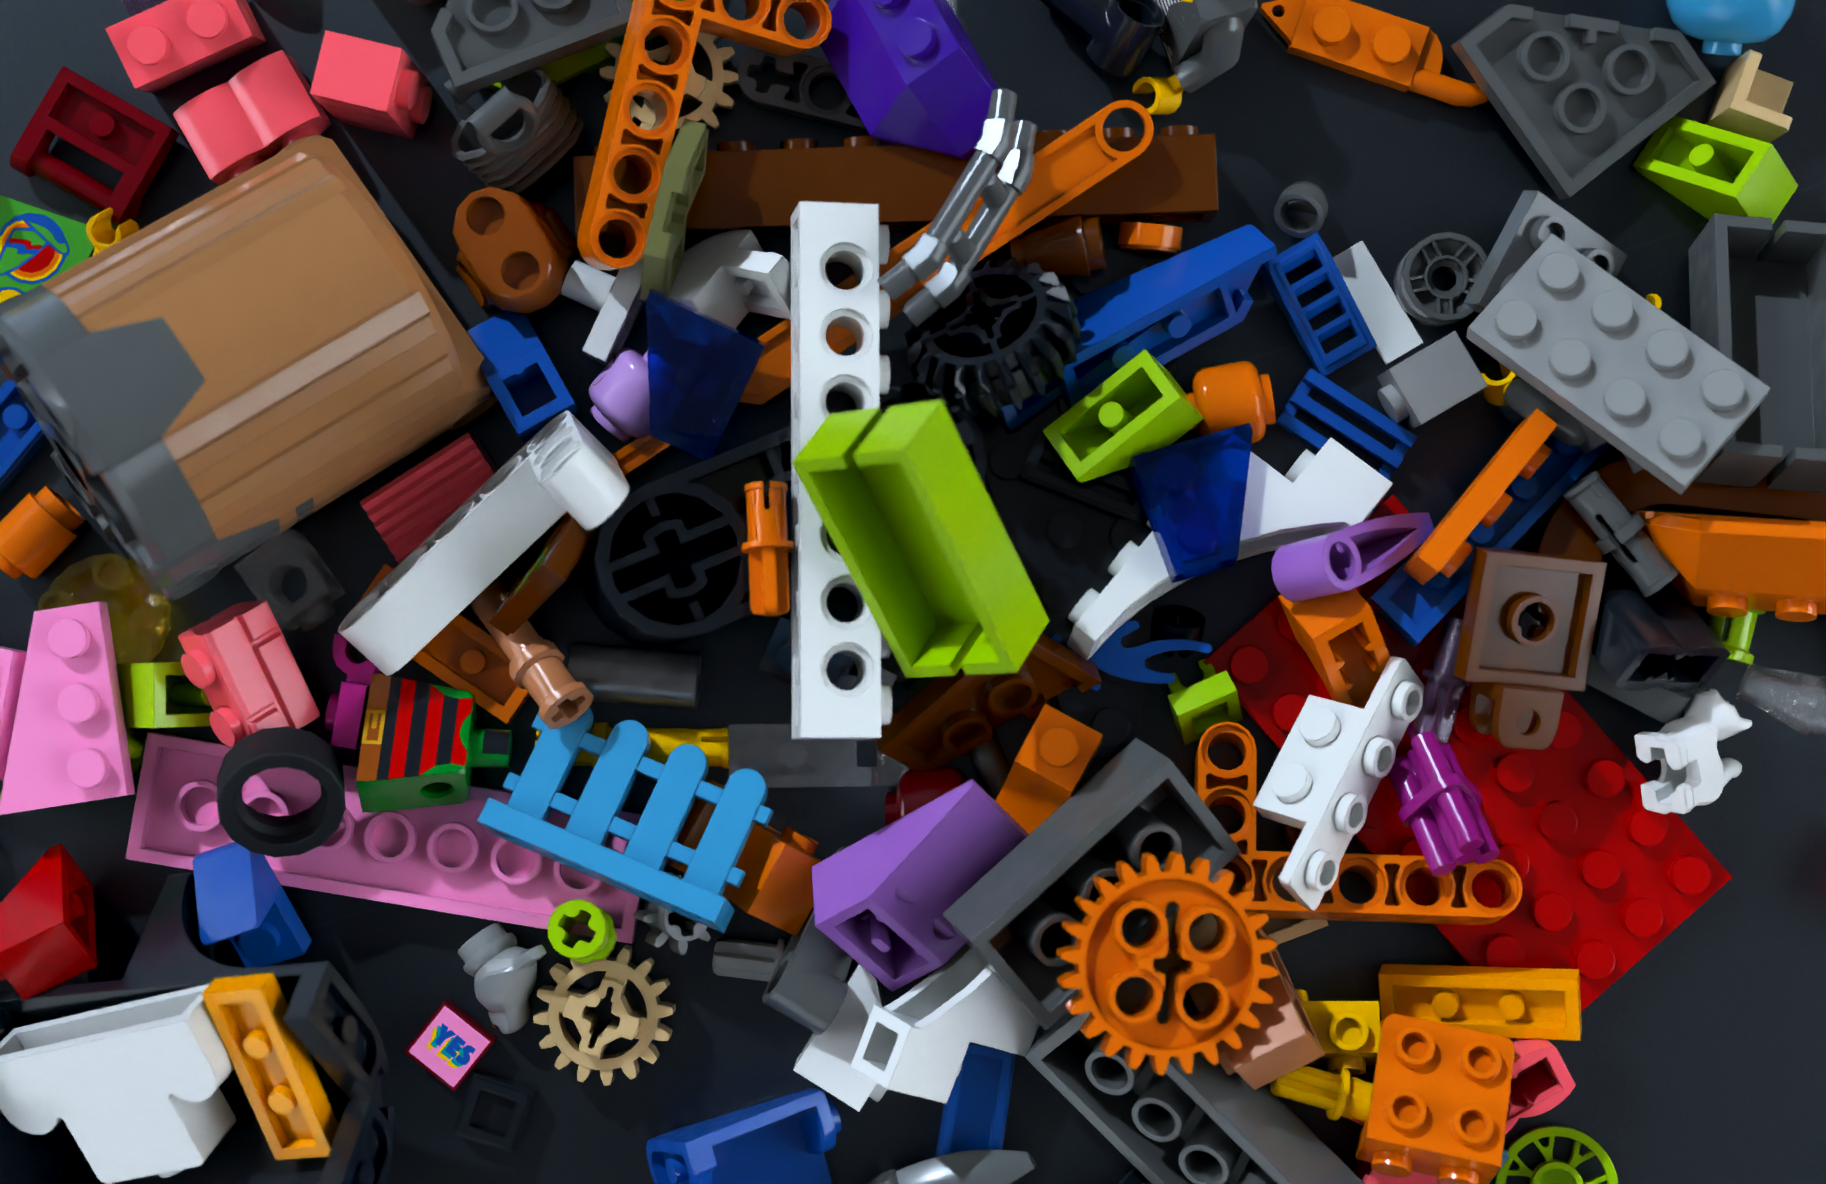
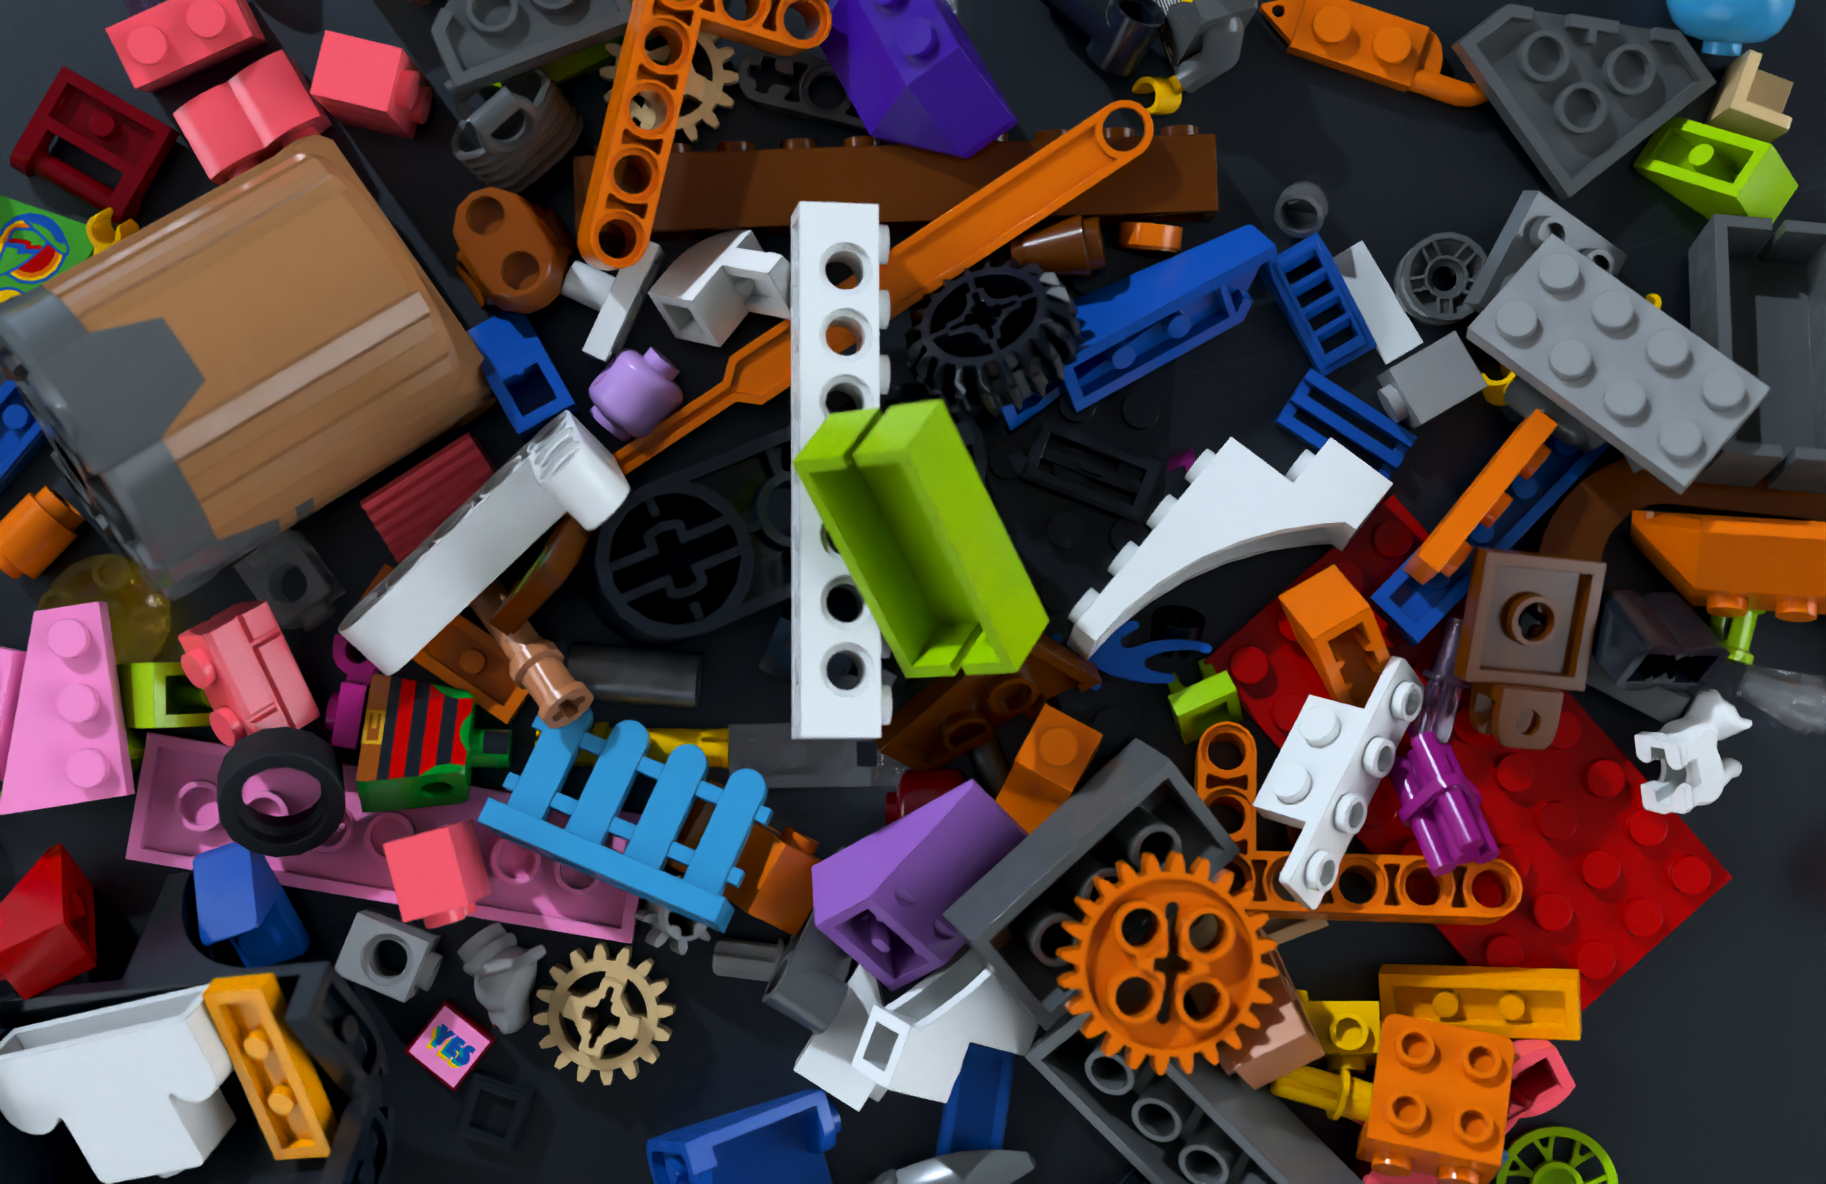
lime bush [547,899,617,964] -> none
olive tile [640,118,709,305] -> none
clear blue wing [646,288,765,460] -> none
orange axle [741,481,795,617] -> none
dark grey piece [877,88,1037,327] -> none
lime slope [1043,349,1204,483] -> none
clear blue wing [1128,423,1253,583] -> none
orange head [1185,361,1276,449] -> none
medium lavender piece [1271,512,1434,602] -> none
dark grey pin [1562,470,1679,598] -> none
none -> light grey brick [334,906,443,1002]
none -> coral brick [383,818,492,929]

